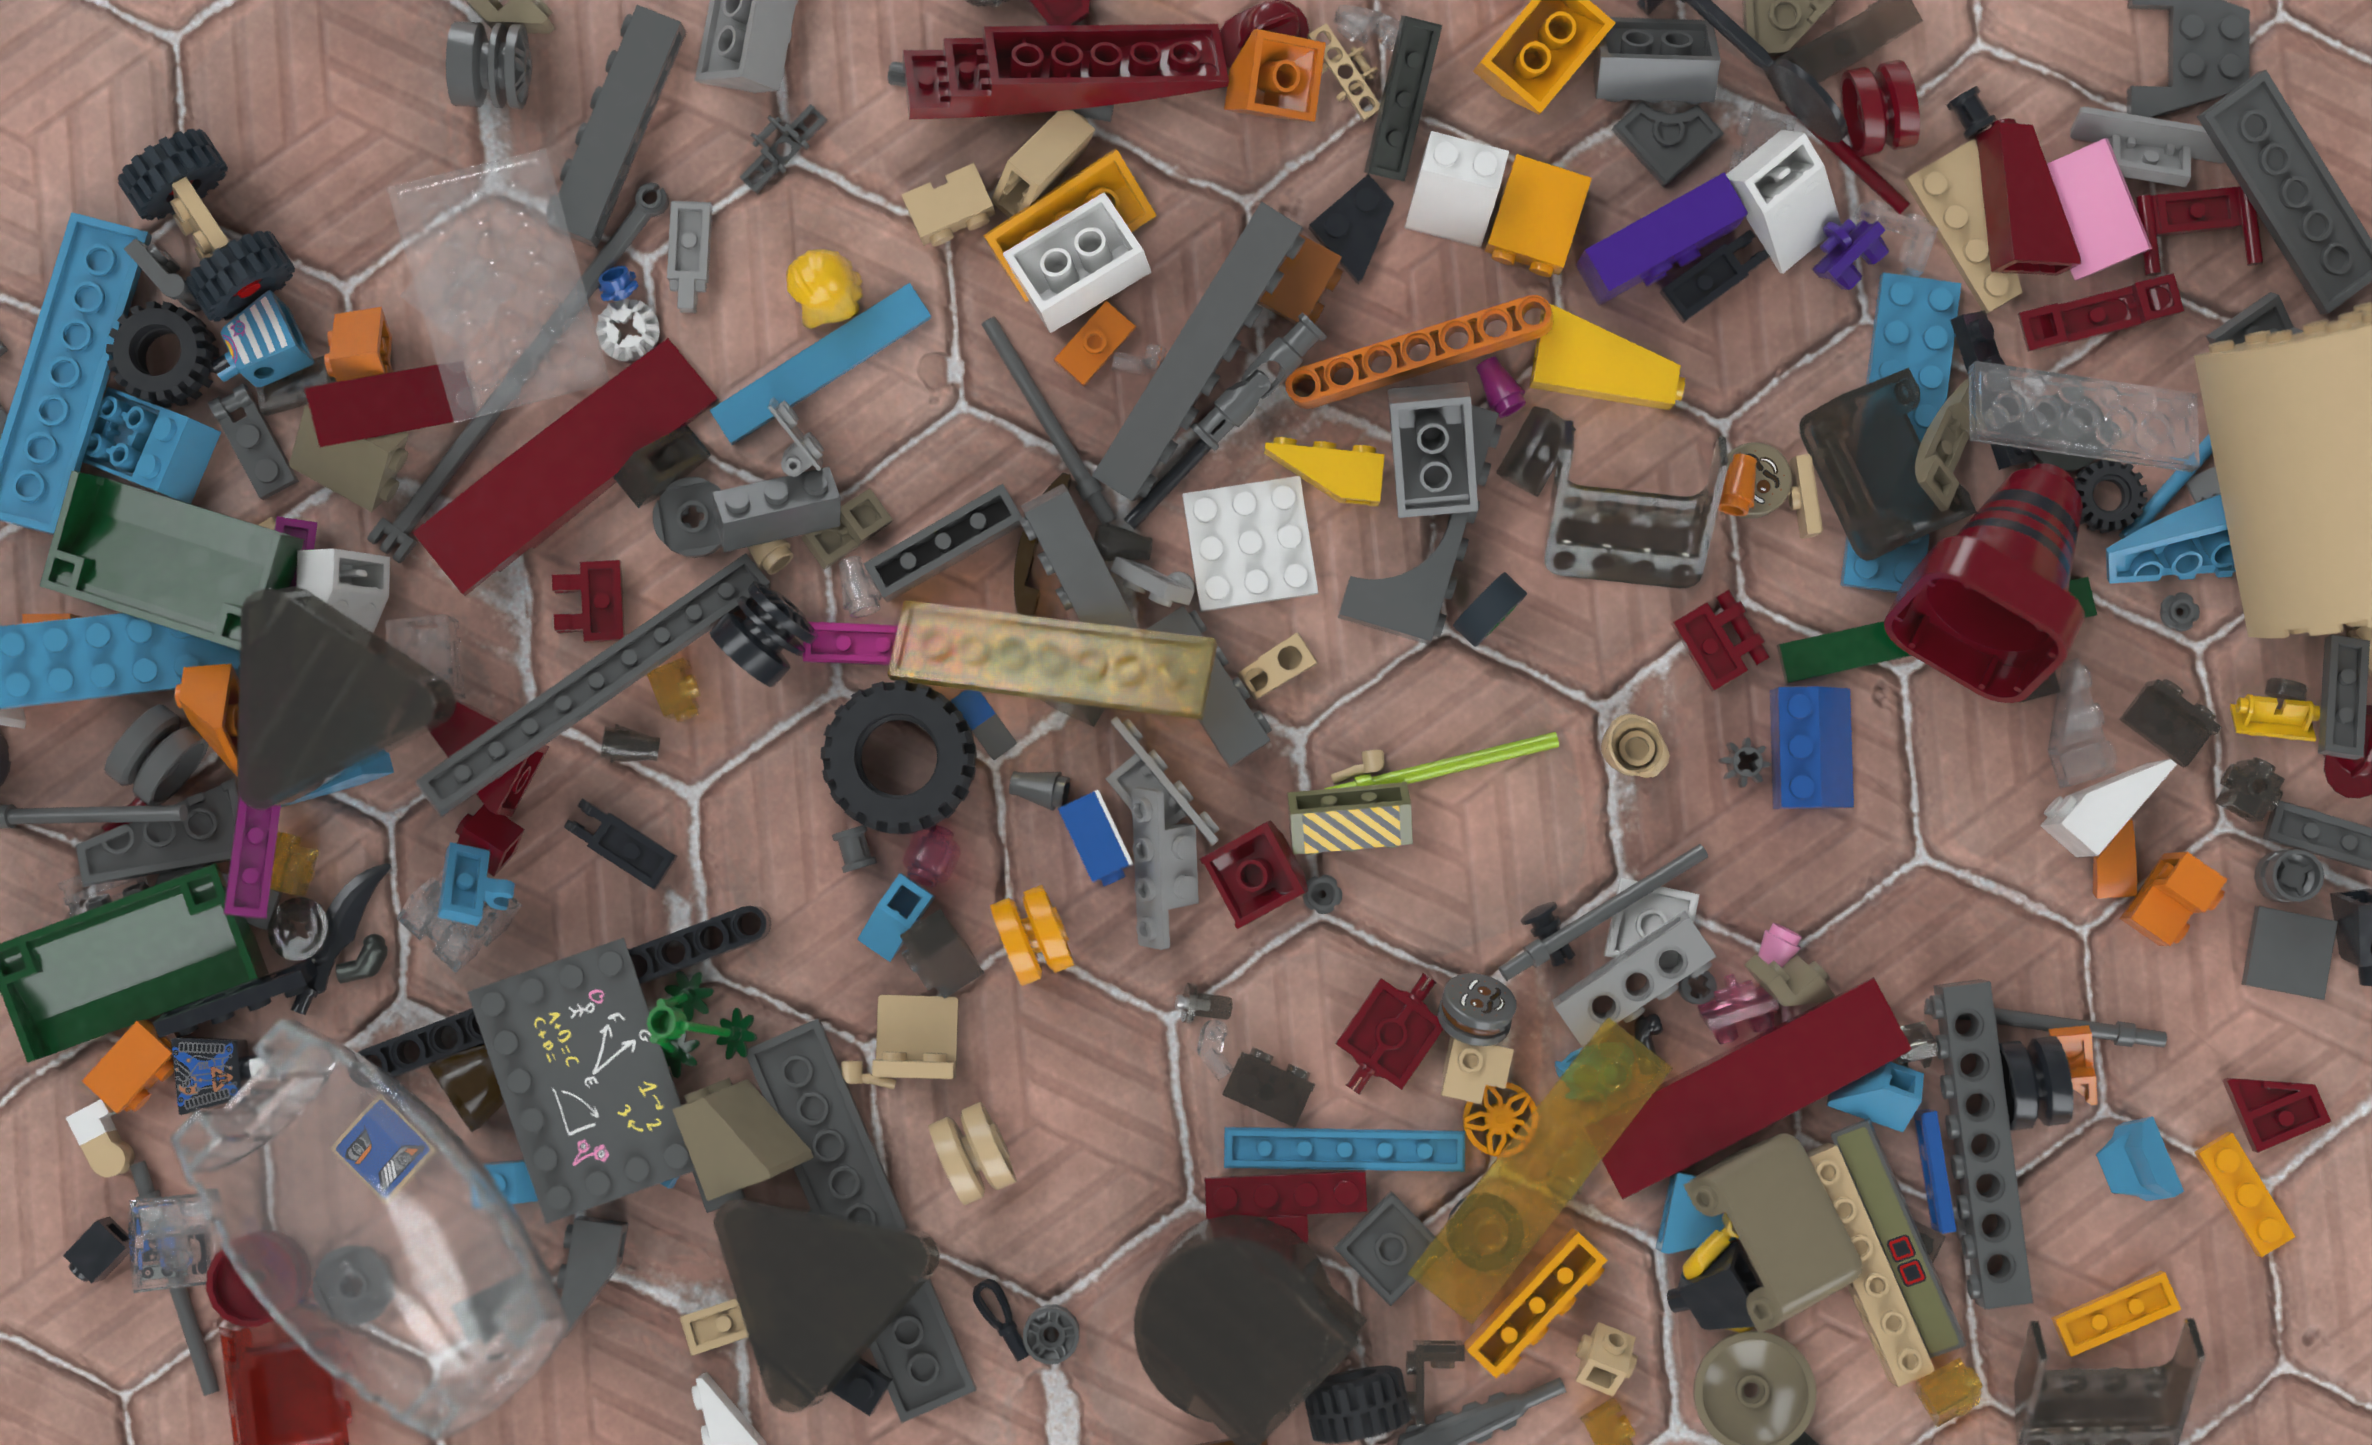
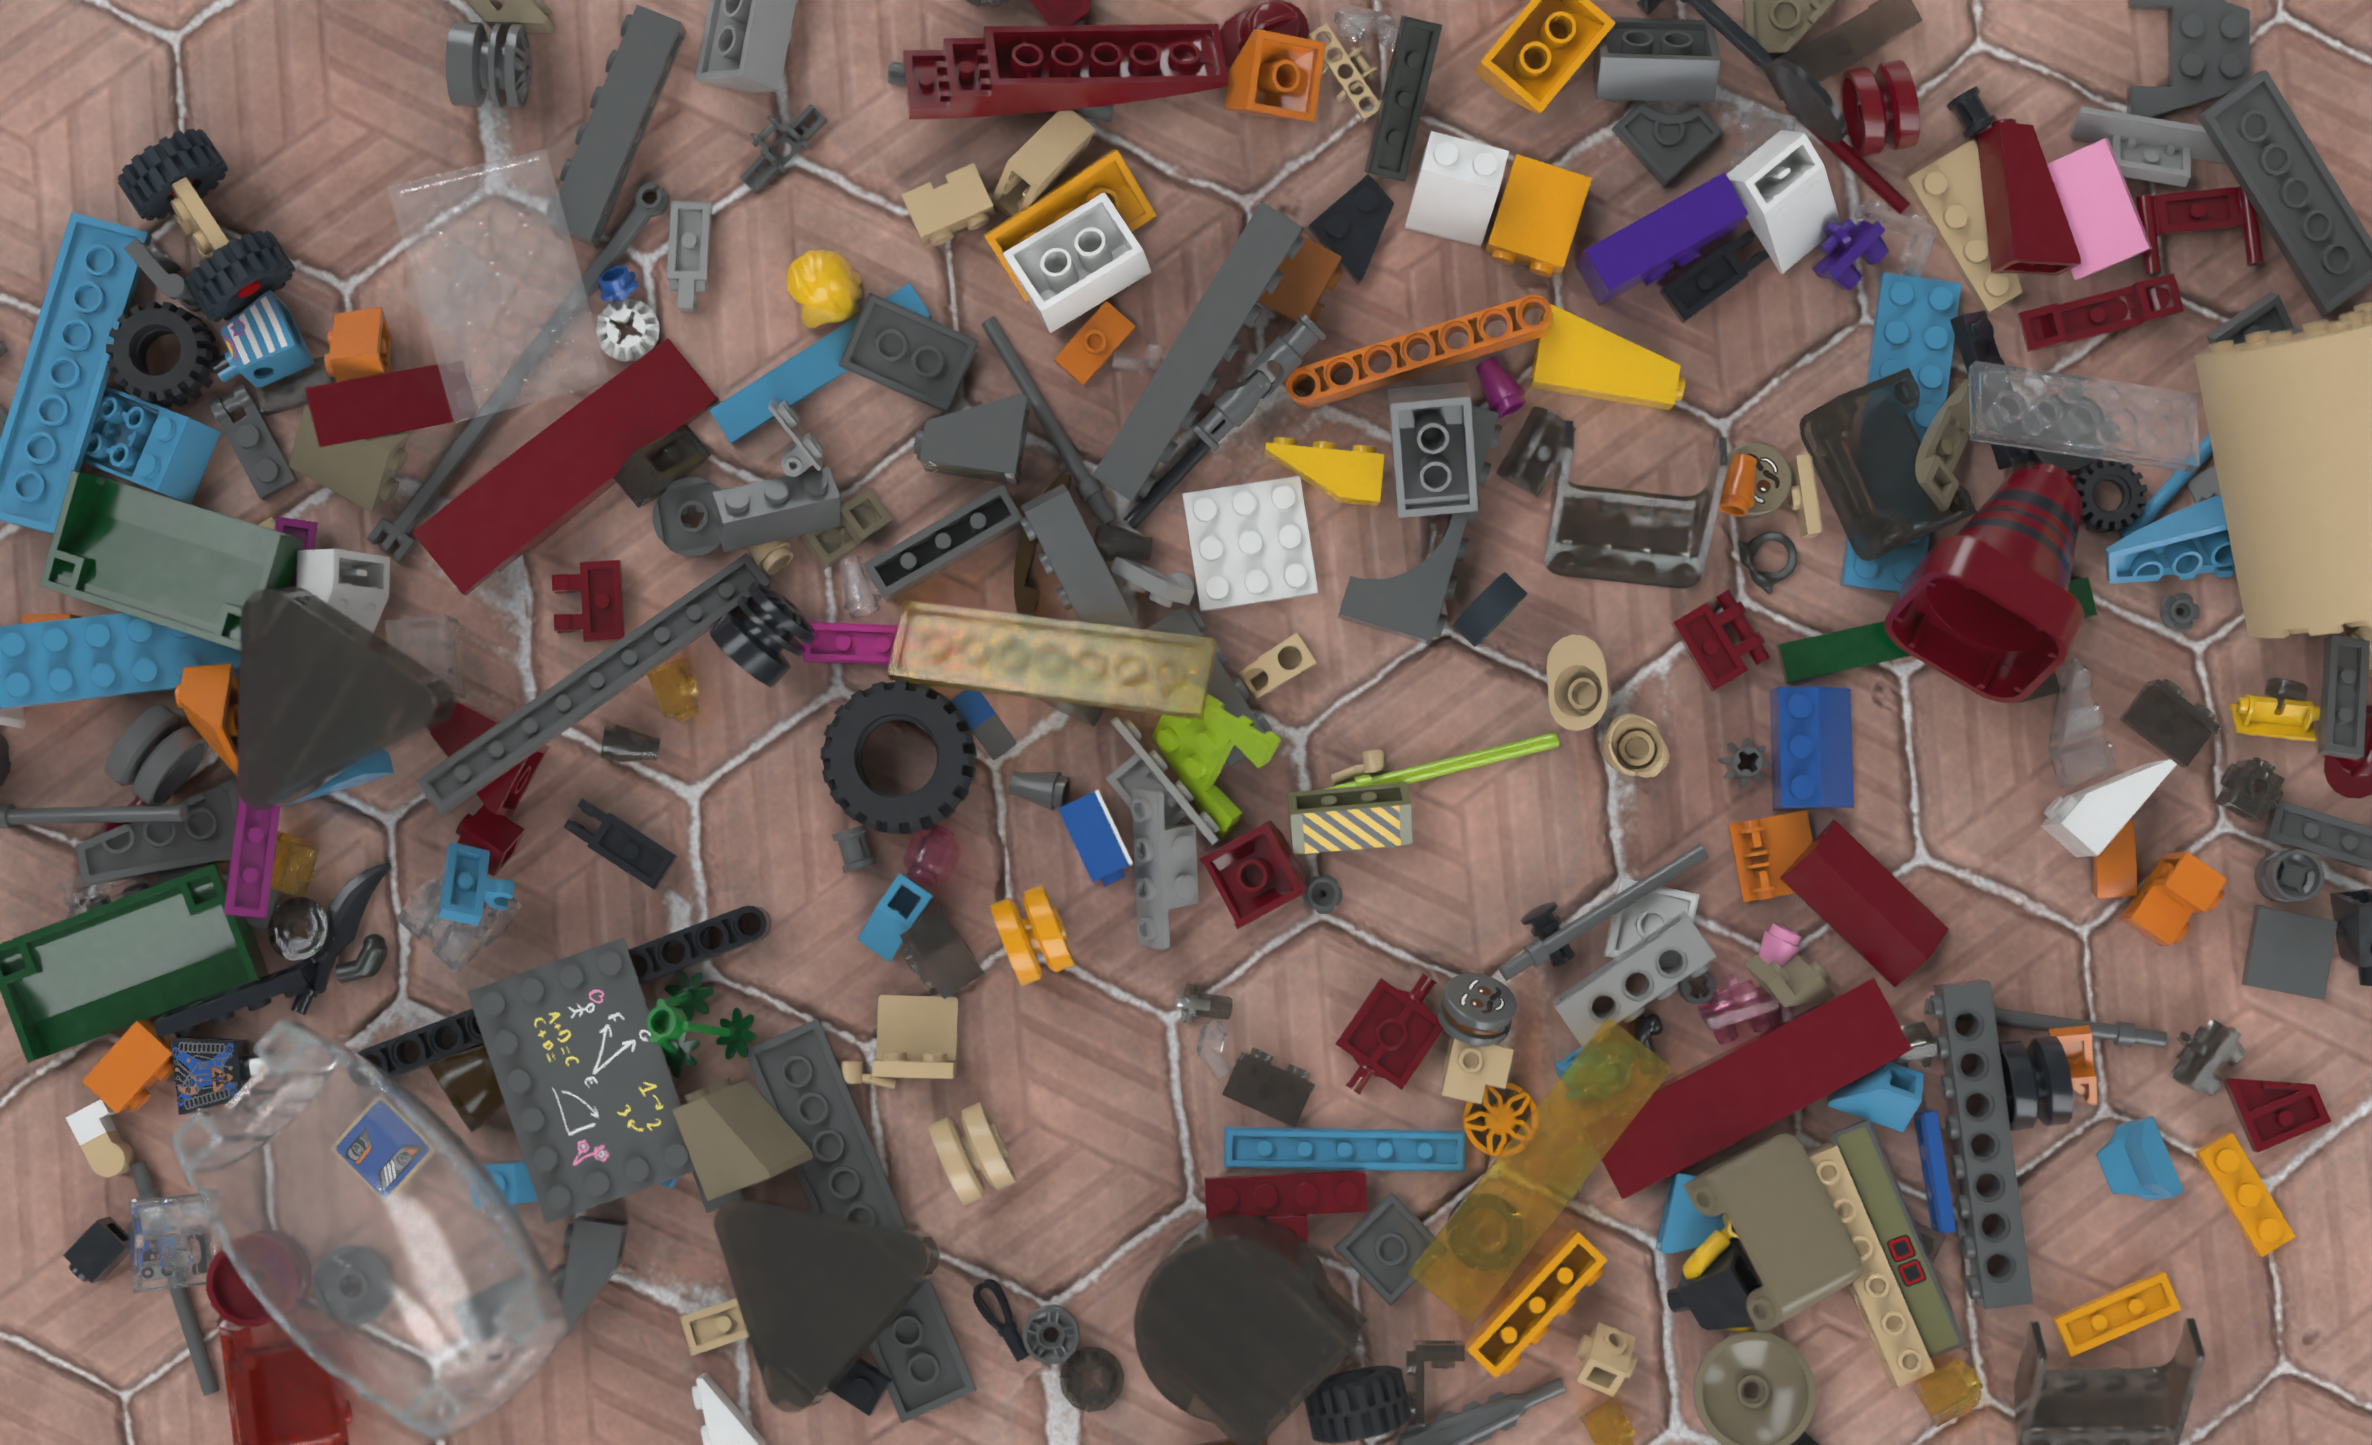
none -> dark grey tile [838,293,979,414]
none -> dark grey slope [914,394,1031,485]
none -> clear smoke gear [1060,1346,1124,1413]
none -> lime wing [1152,681,1281,841]
none -> tan piece [1546,634,1611,731]
none -> orange hinge [1728,810,1813,903]
none -> pearl dark grey piece [1738,531,1797,594]
none -> dark red slope [1780,820,1949,987]
none -> clear smoke hips [2168,1019,2246,1096]

